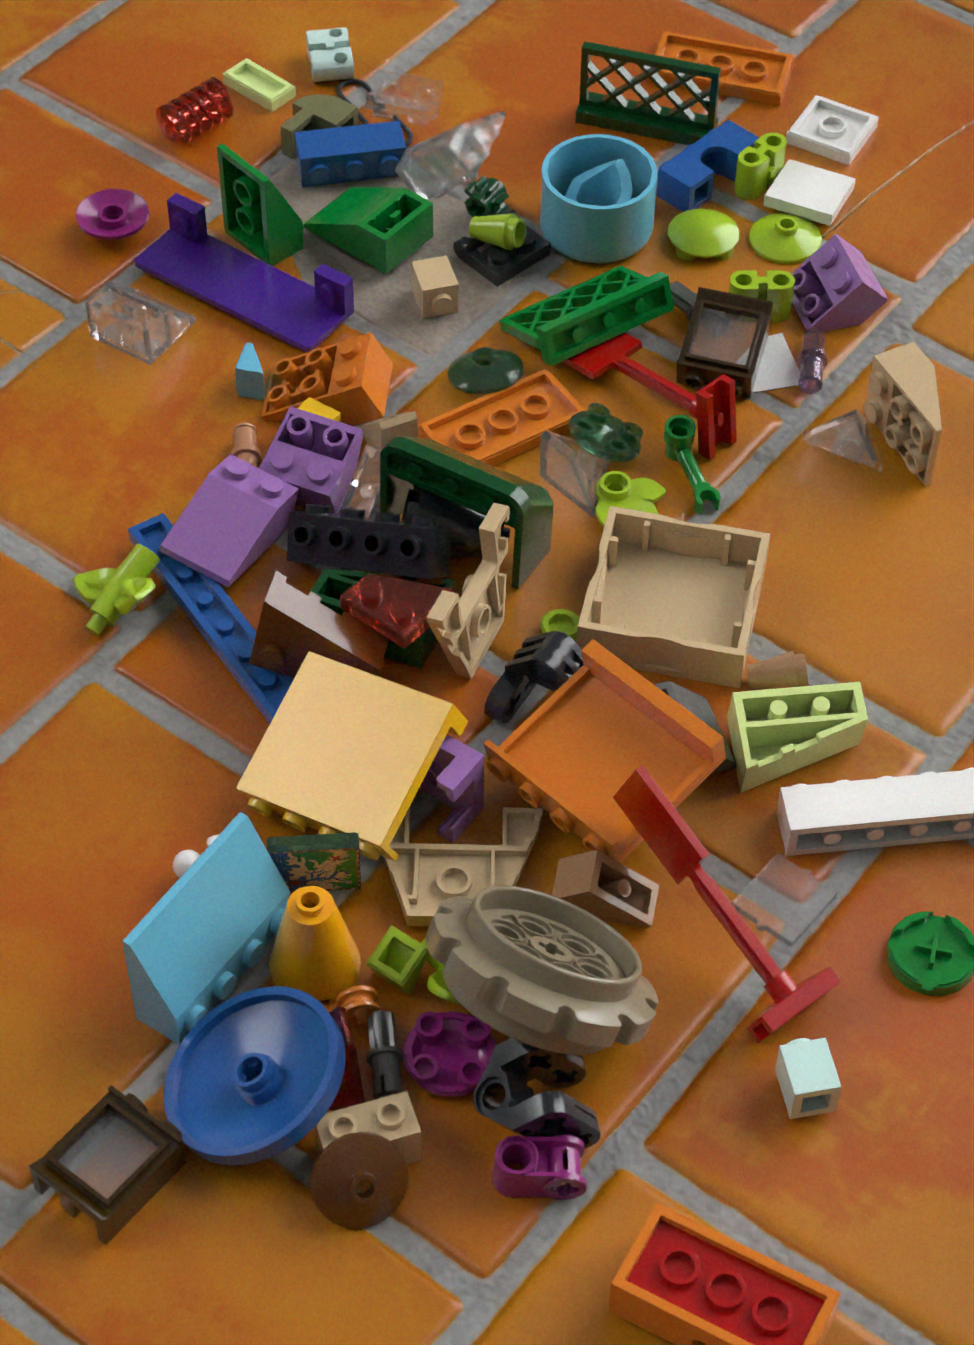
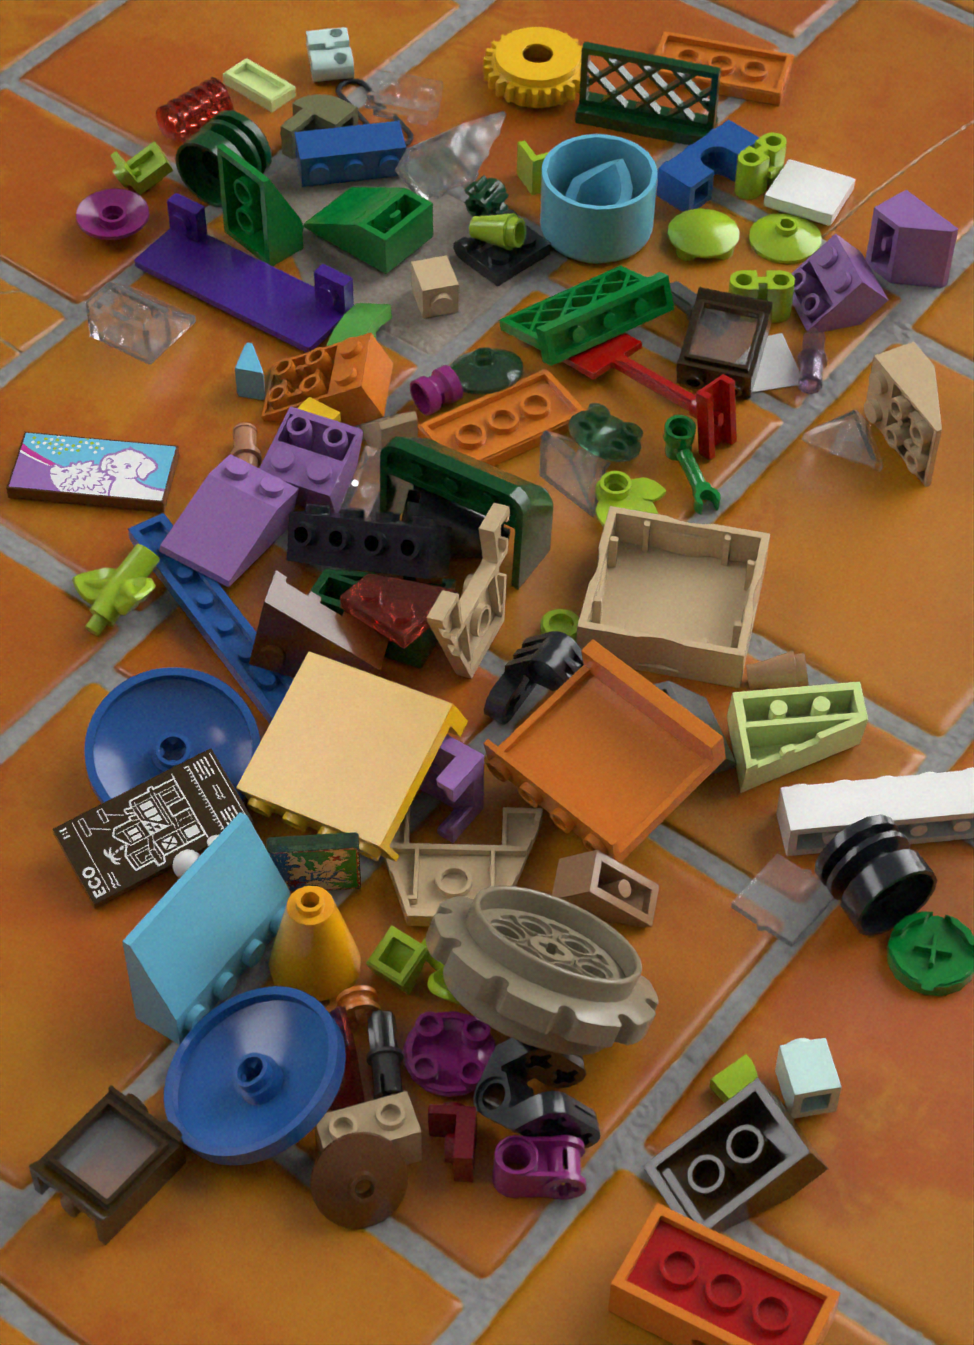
red piece [613,765,841,1043] -> none
white tile [786,95,879,165] -> none
none -> tile [6,432,180,512]
none -> dark brown tile [52,748,254,909]
none -> blue dish [84,667,260,804]
none -> lime bracket [110,141,174,195]
none -> dark green wheel [175,110,272,207]
none -> bright green slope [327,303,392,346]
none -> magenta wheel [410,365,463,416]
none -> dark red bracket [428,1102,477,1182]
none -> yellow gear [483,27,591,108]
none -> lime panel [517,140,549,195]
none -> dark brown slope [643,1078,828,1233]
none -> lime tile [709,1054,758,1103]
none -> black wheel [814,814,937,936]
none -> medium lavender slope [866,190,958,288]

